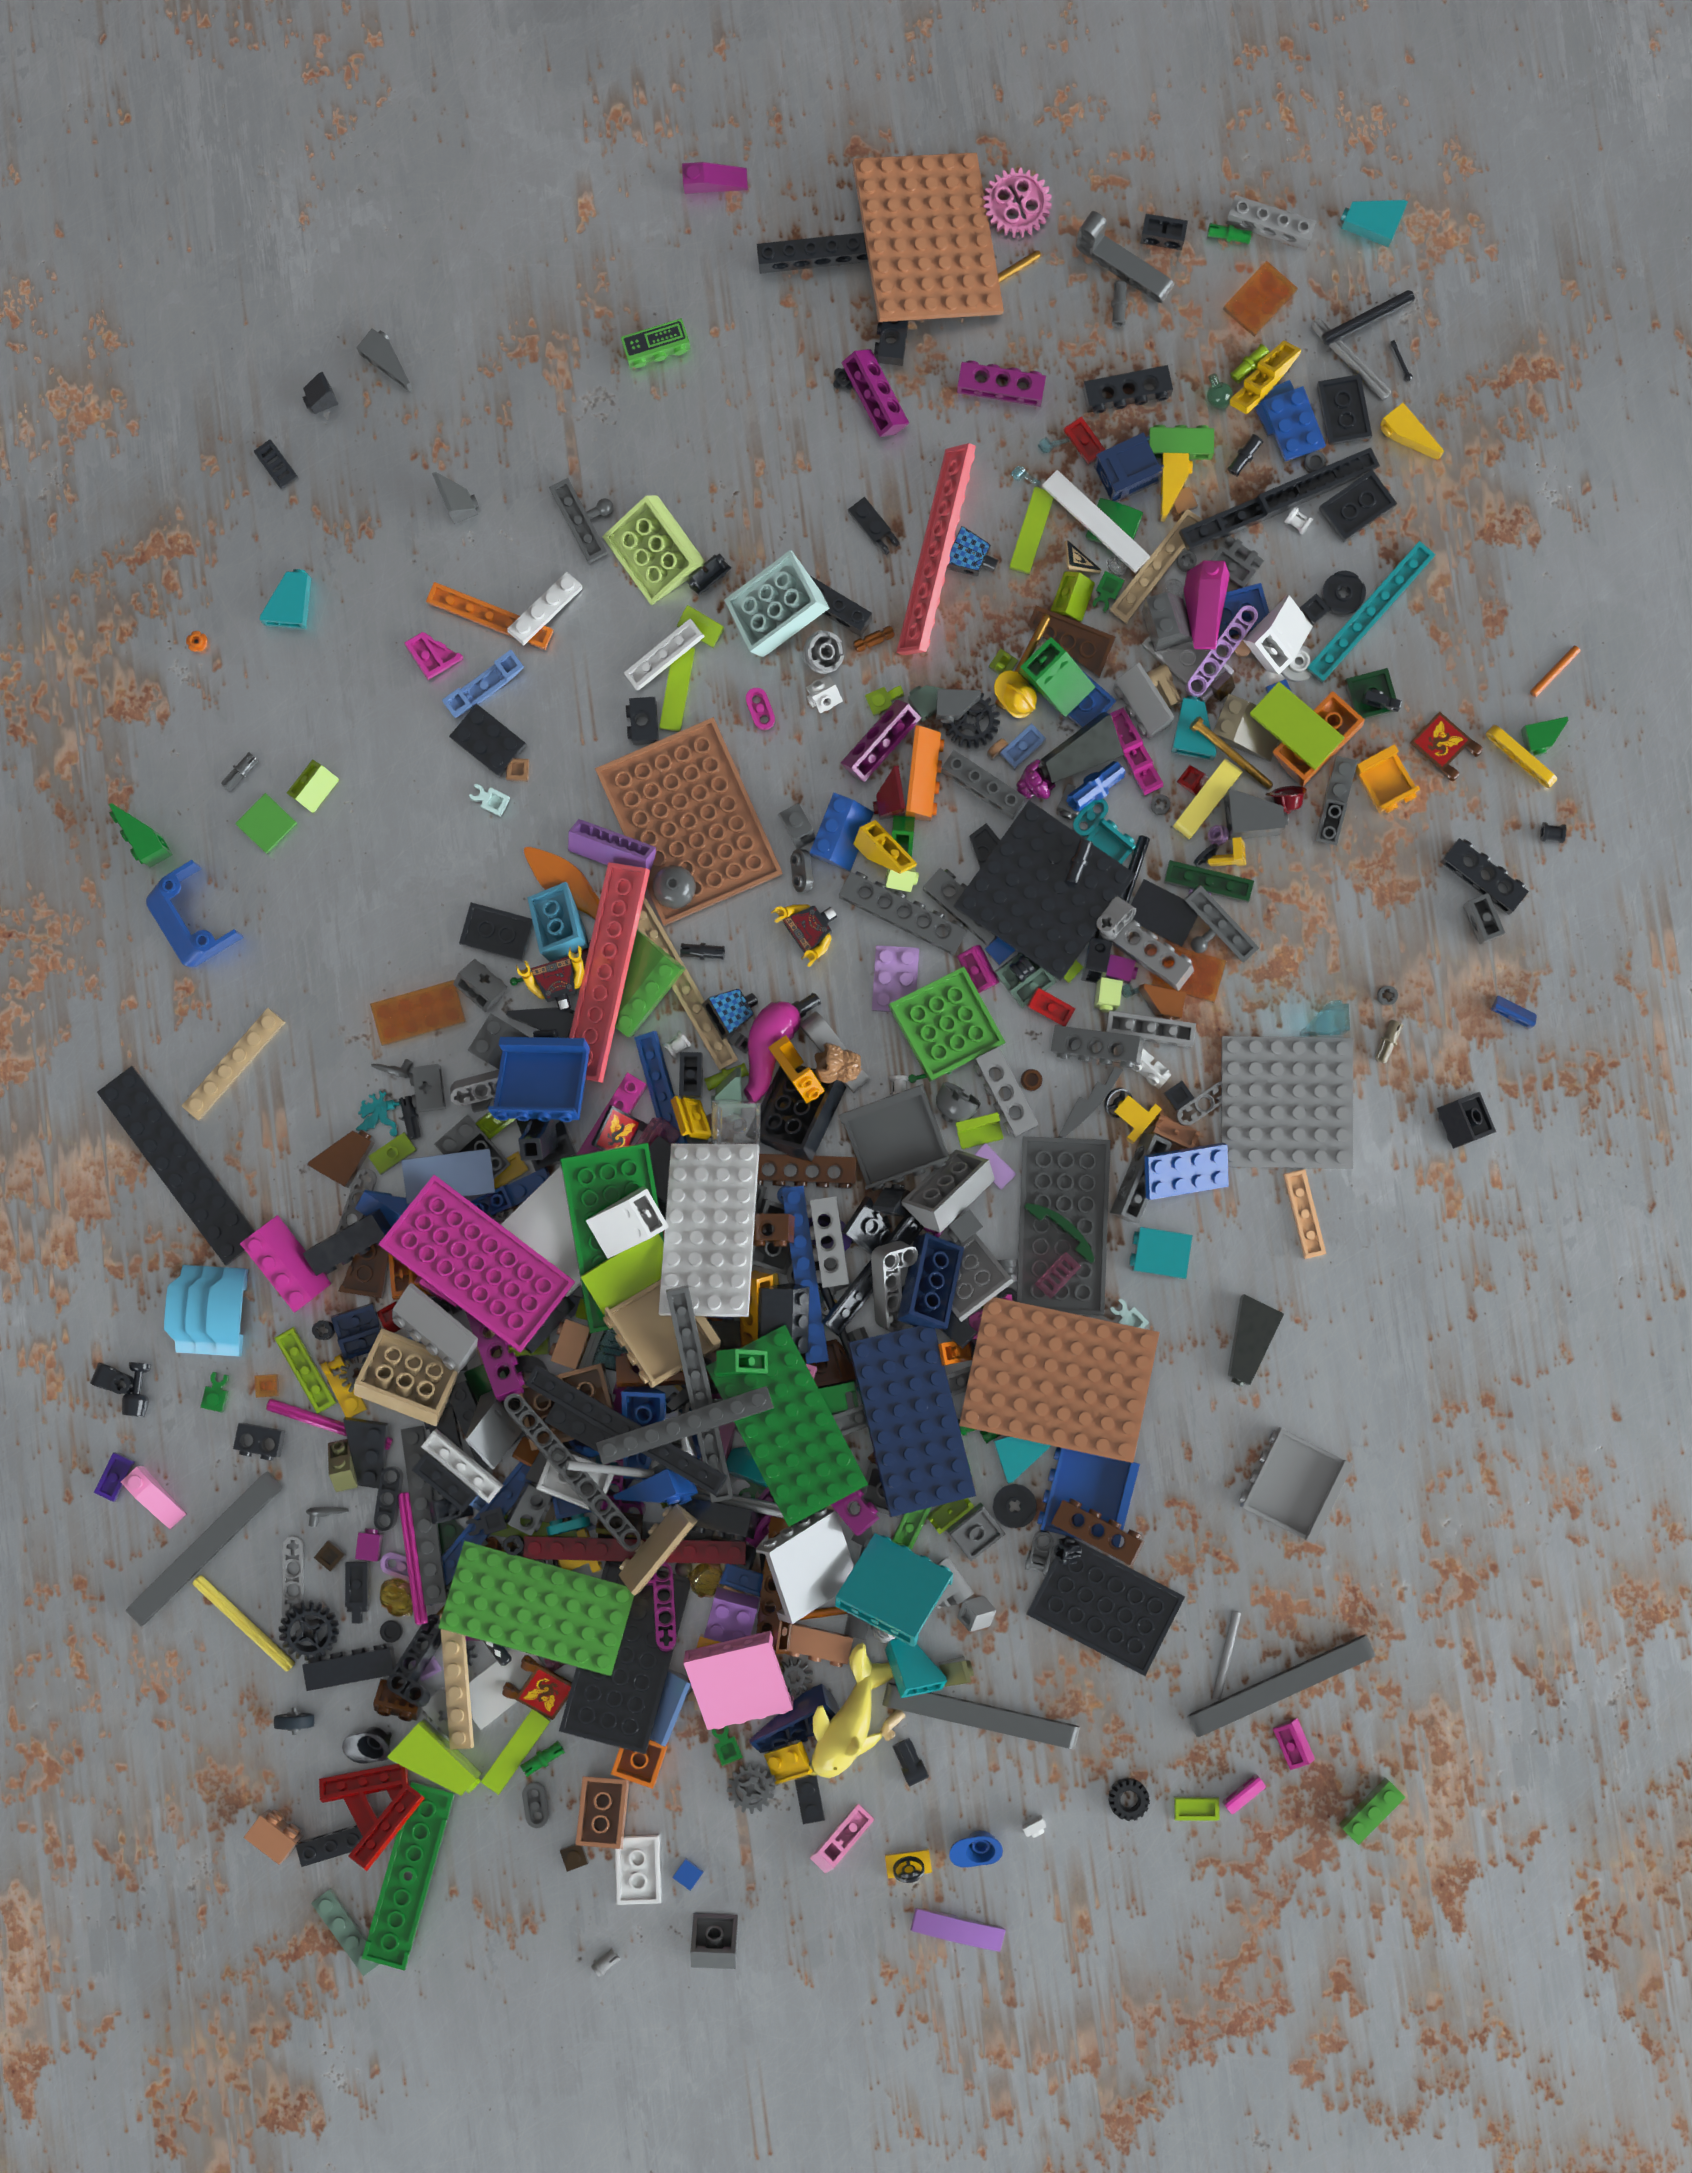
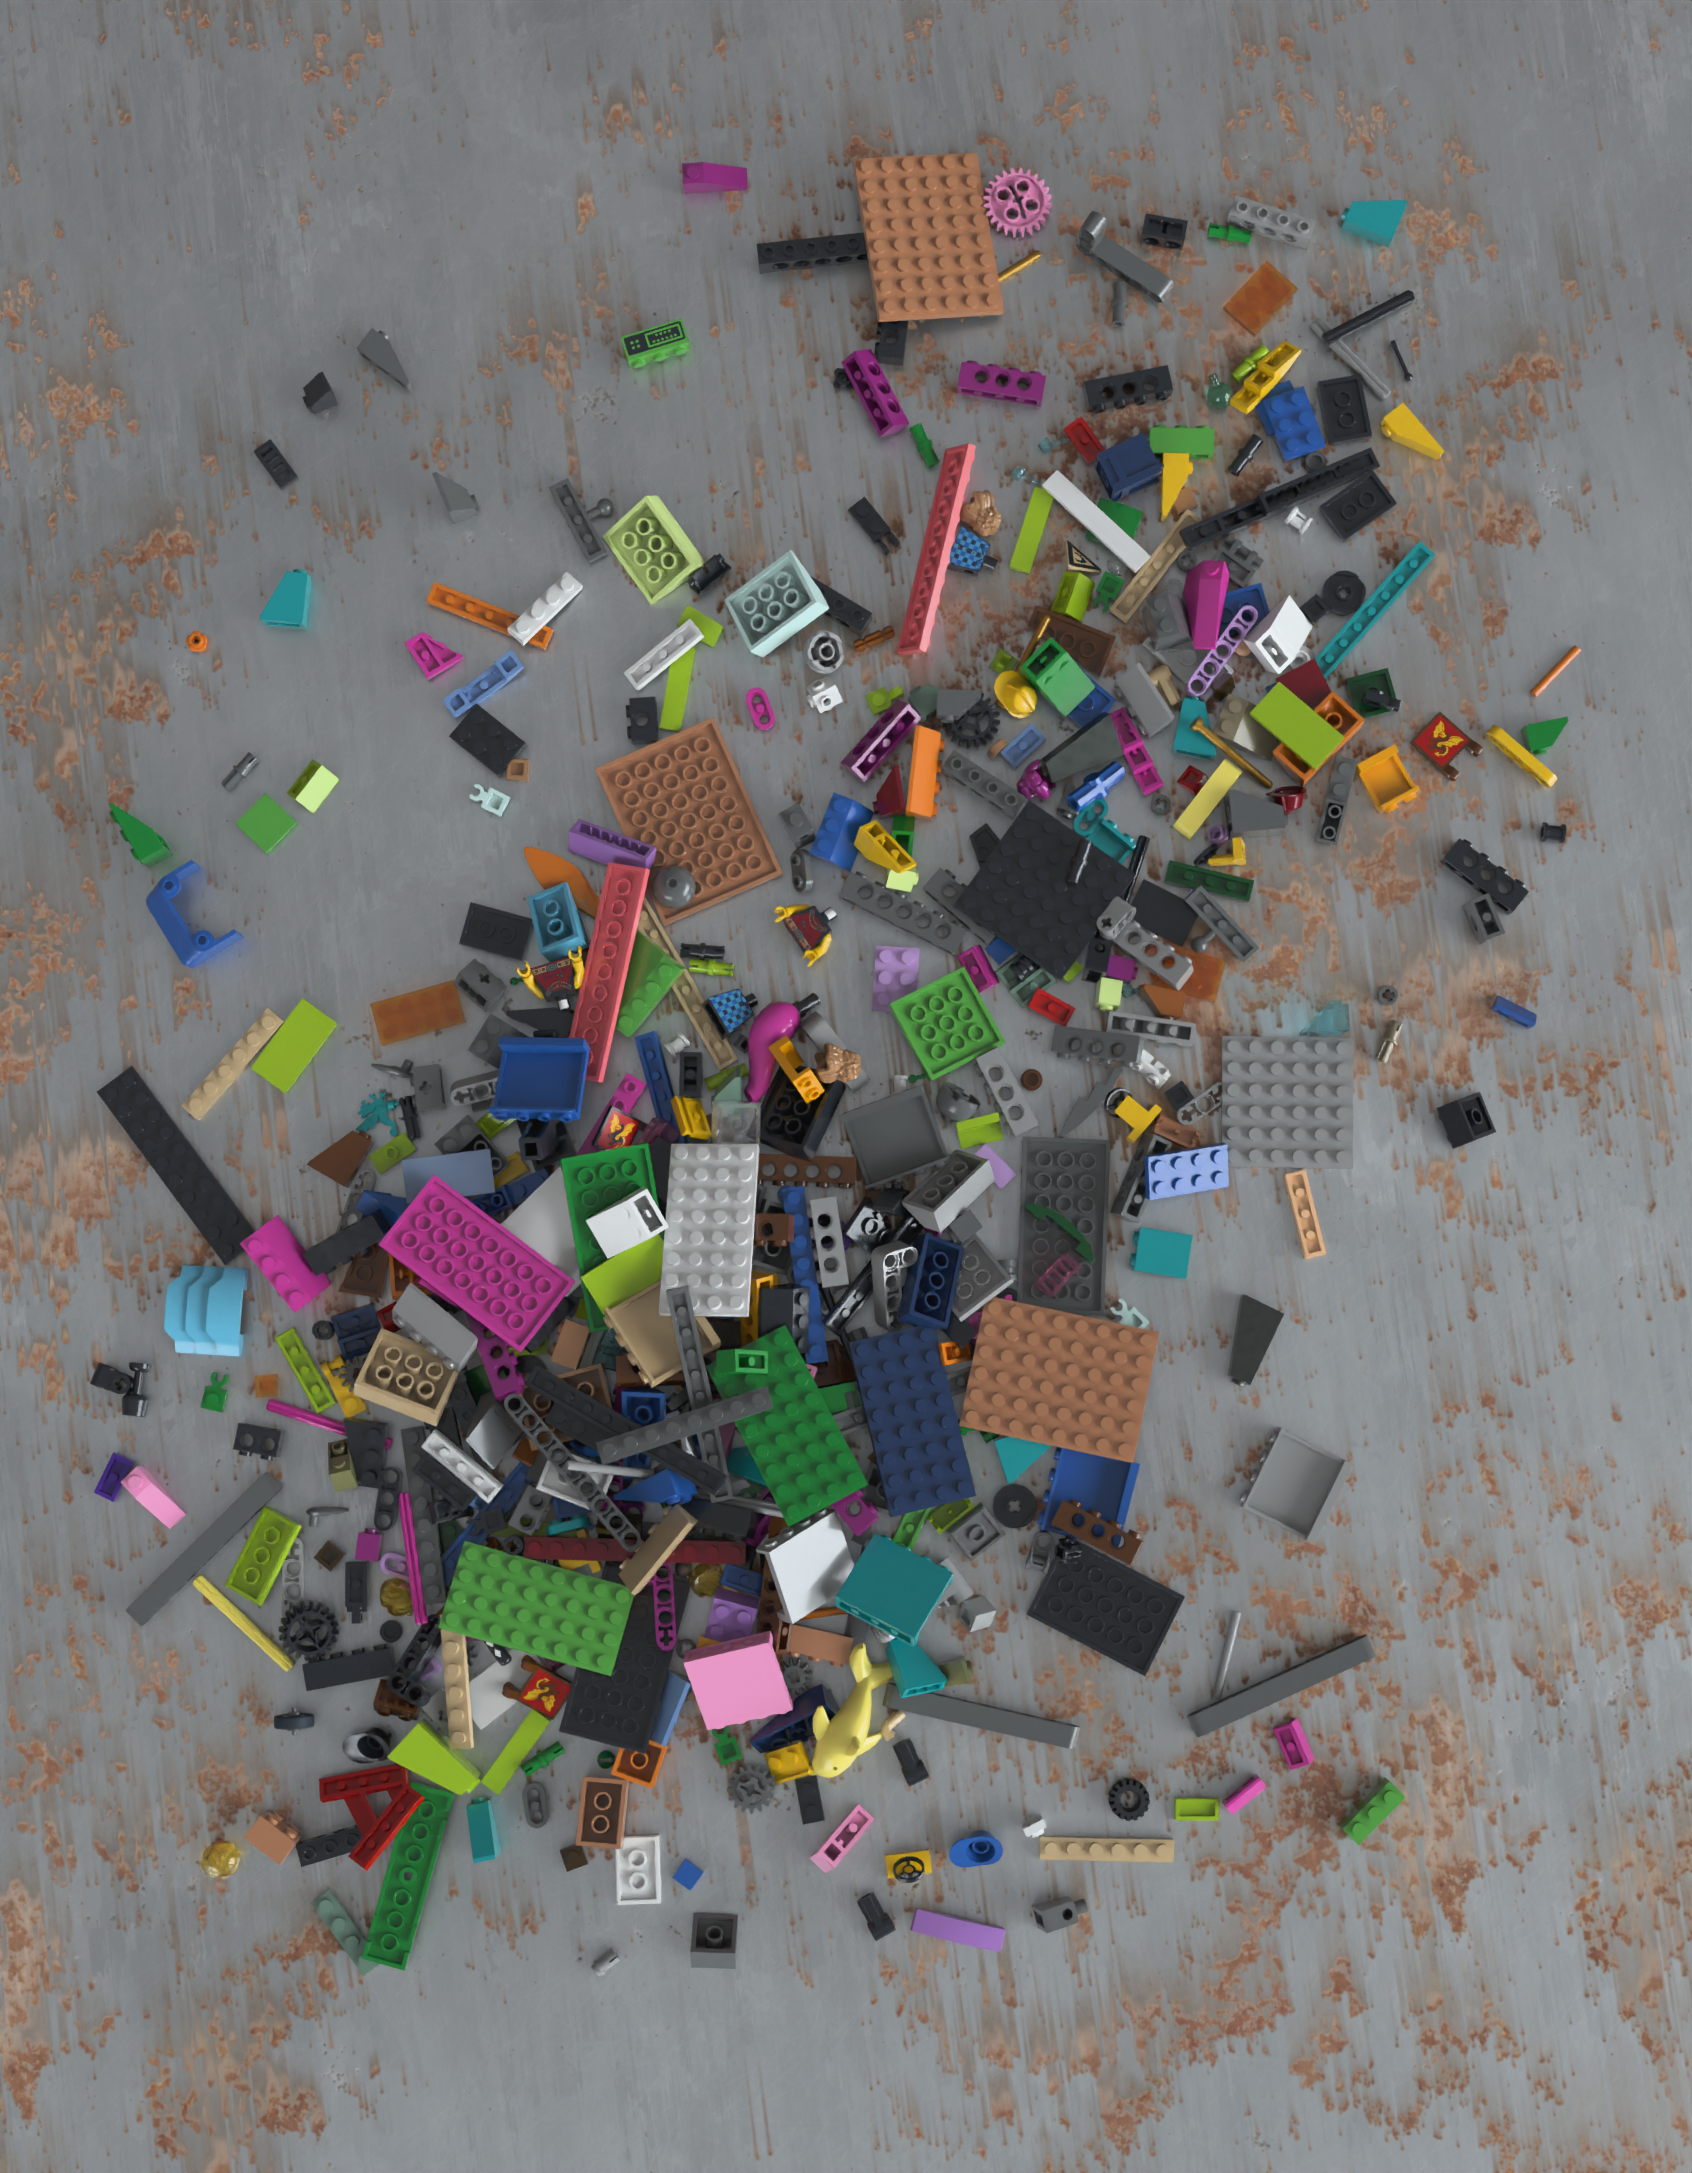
none -> clear yellow hair [200,1840,241,1879]
none -> lime tile [224,1506,302,1606]
none -> lime tile [251,998,338,1094]
none -> teal slope [466,1796,501,1863]
none -> green hinge [597,1750,615,1769]
none -> dark grey bush [676,1638,696,1659]
none -> lime pin [689,958,734,977]
none -> black piece [857,1891,896,1941]
none -> green pin [909,423,940,468]
none -> medium nougat hair [959,490,1002,537]
none -> dark grey torso [1032,1896,1088,1933]
none -> tan plate [1039,1836,1174,1862]
none -> dark red tile [1275,658,1331,709]

